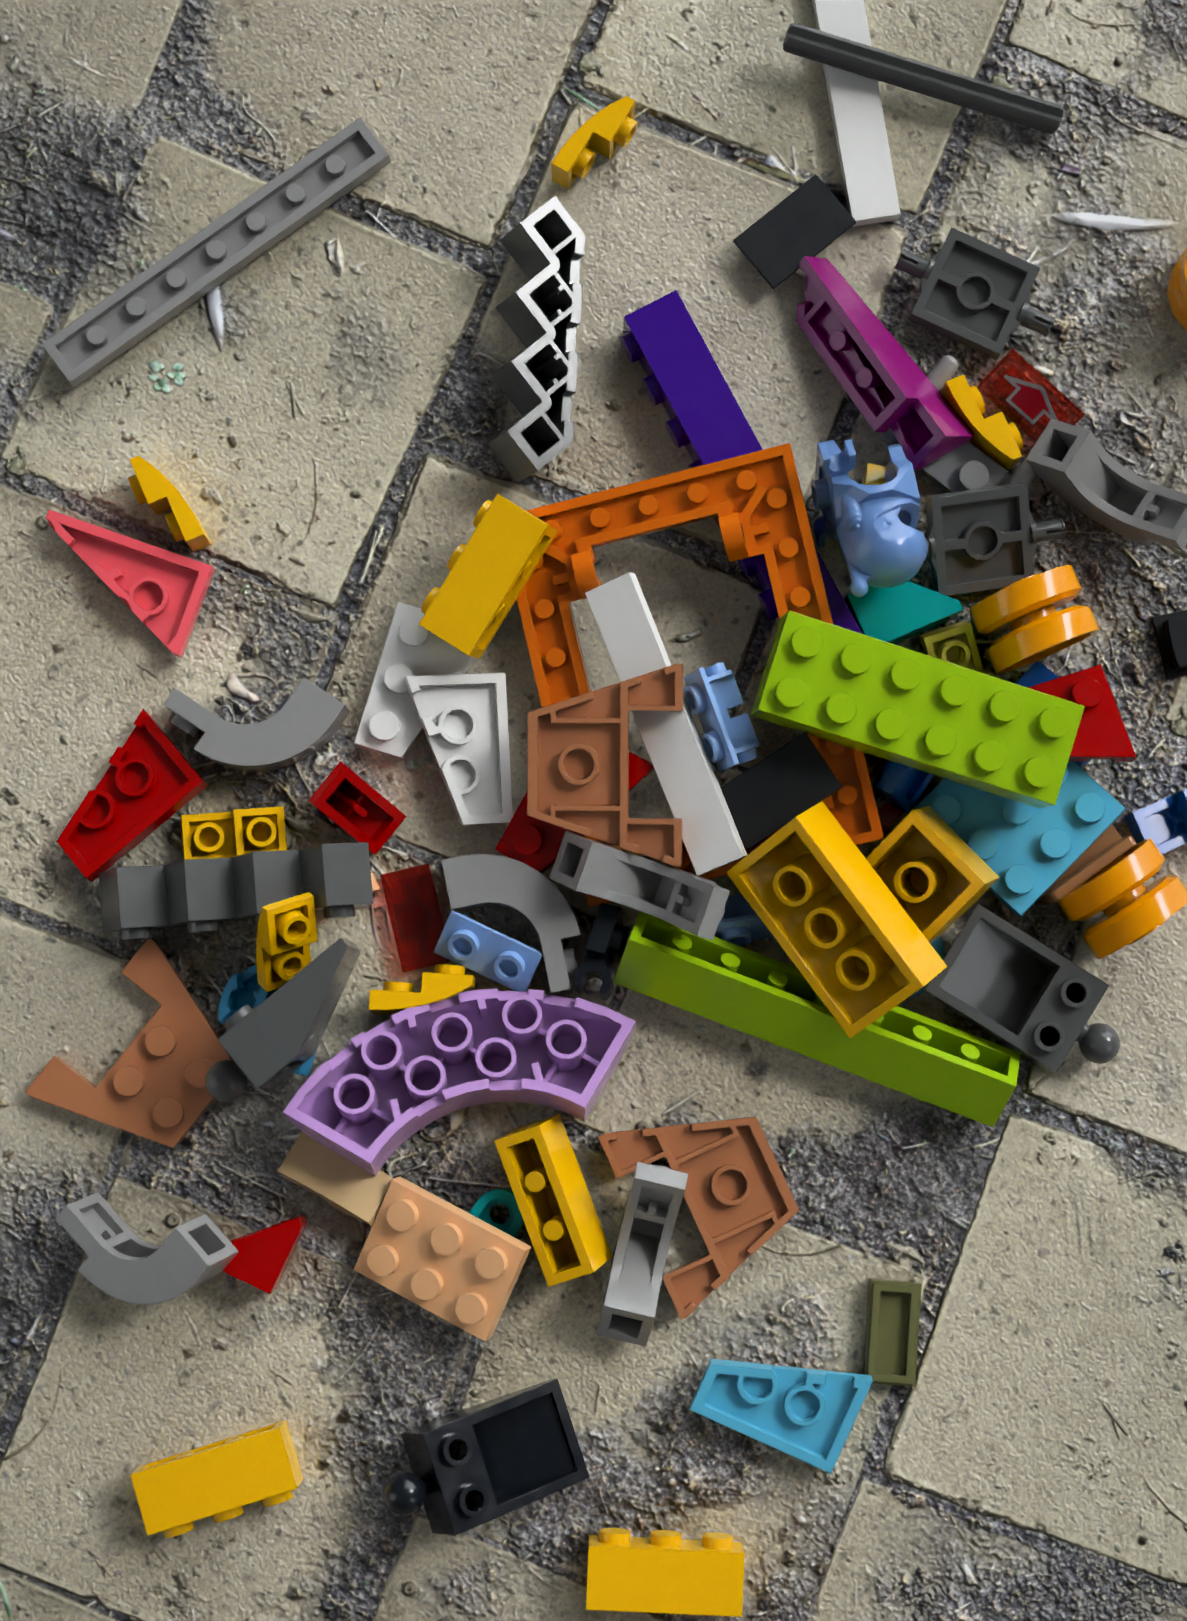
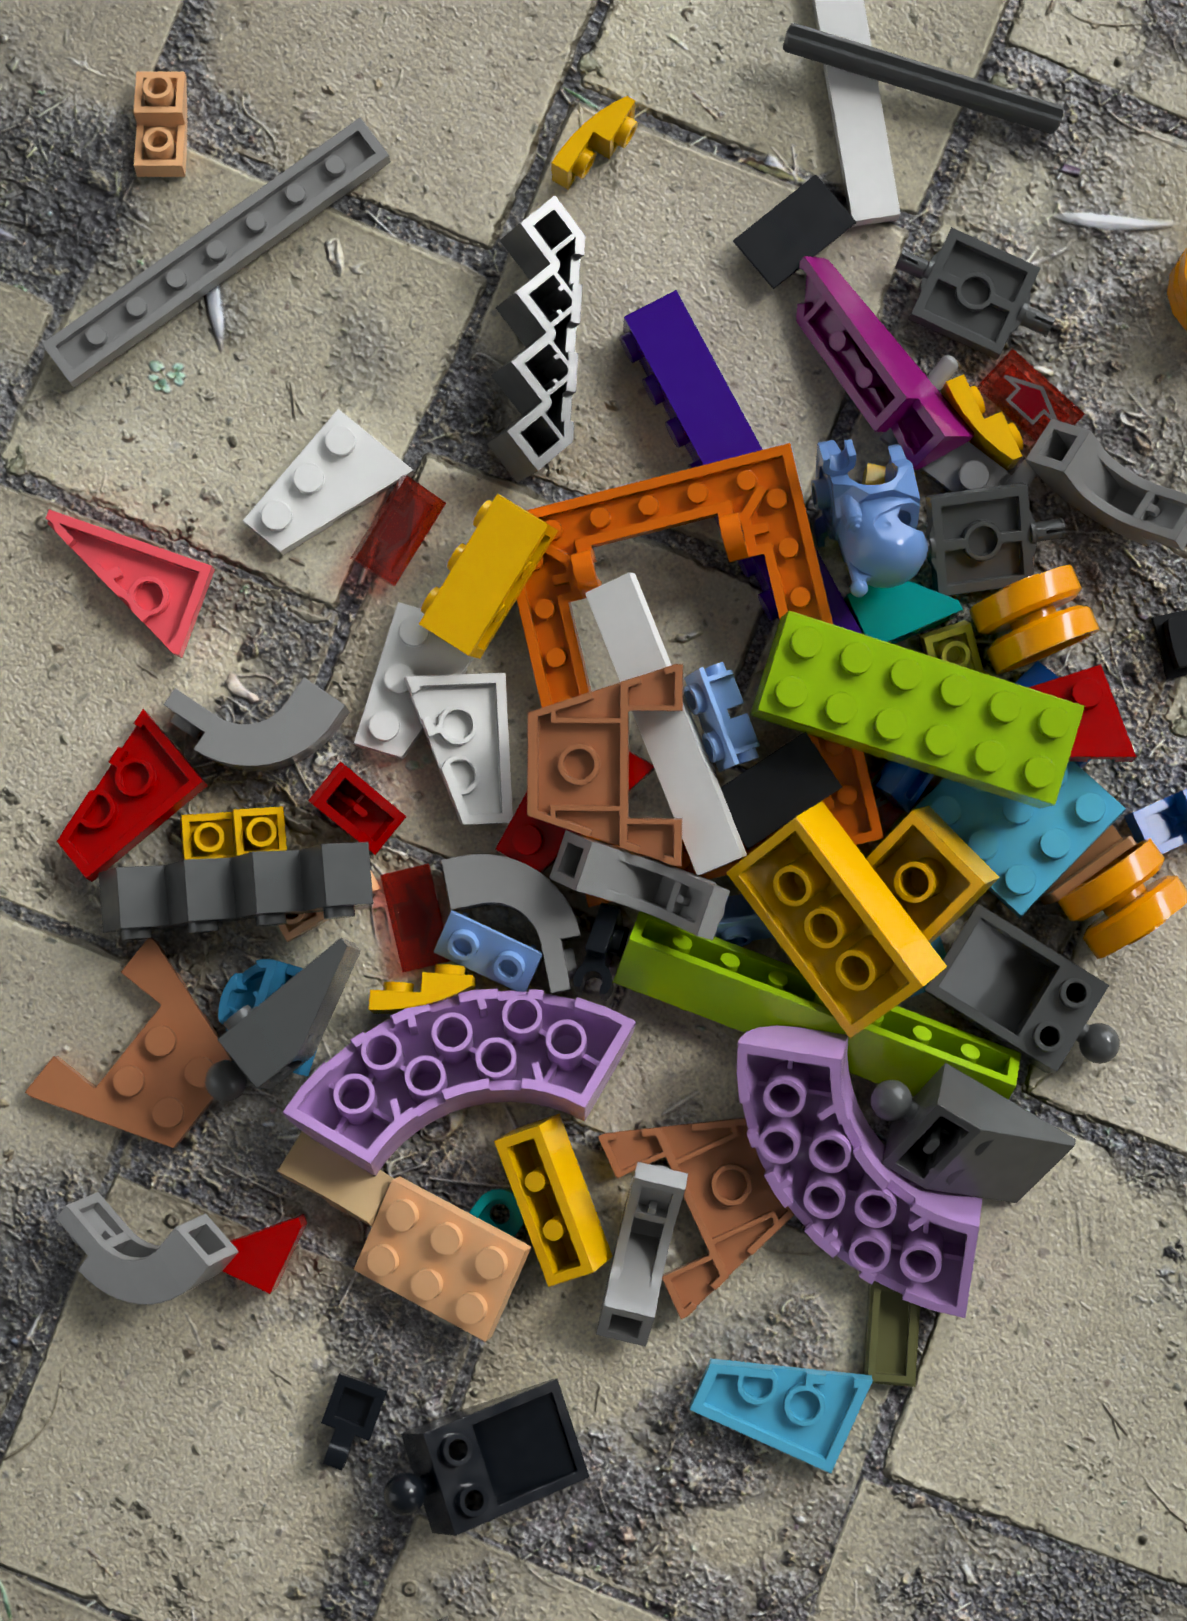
yellow slope [128,455,212,552] -> none
yellow brick [130,1420,303,1538] -> none
yellow slope [256,892,318,992] -> none
yellow brick [586,1528,745,1617] -> none
none -> light nougat slope [133,71,187,177]
none -> white wing [243,409,415,555]
none -> black plate [321,1372,388,1471]
none -> clear red tile [350,475,446,586]
none -> lavender brick [737,1025,982,1318]
none -> dark grey slope [871,1063,1076,1203]

